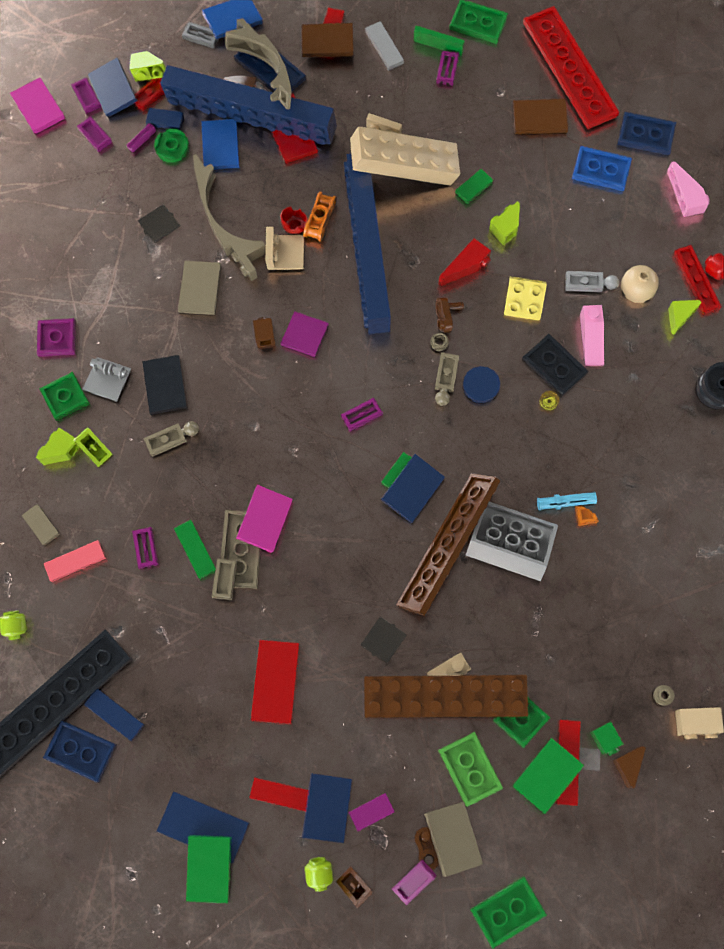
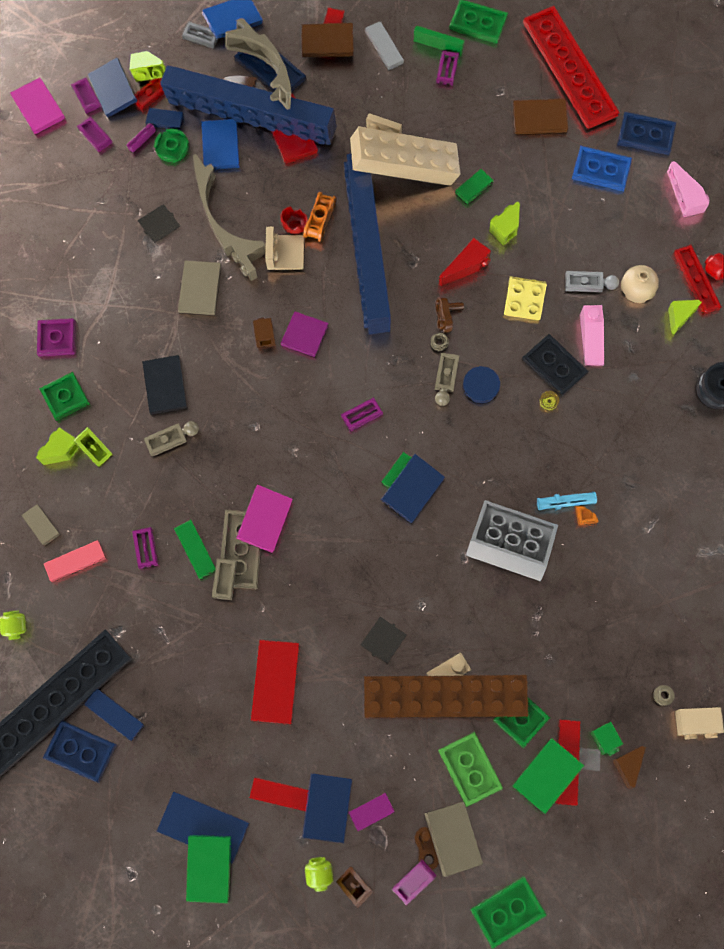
light grey hinge [82,357,131,402] -> none
reddish brown plate [396,473,500,616] -> none

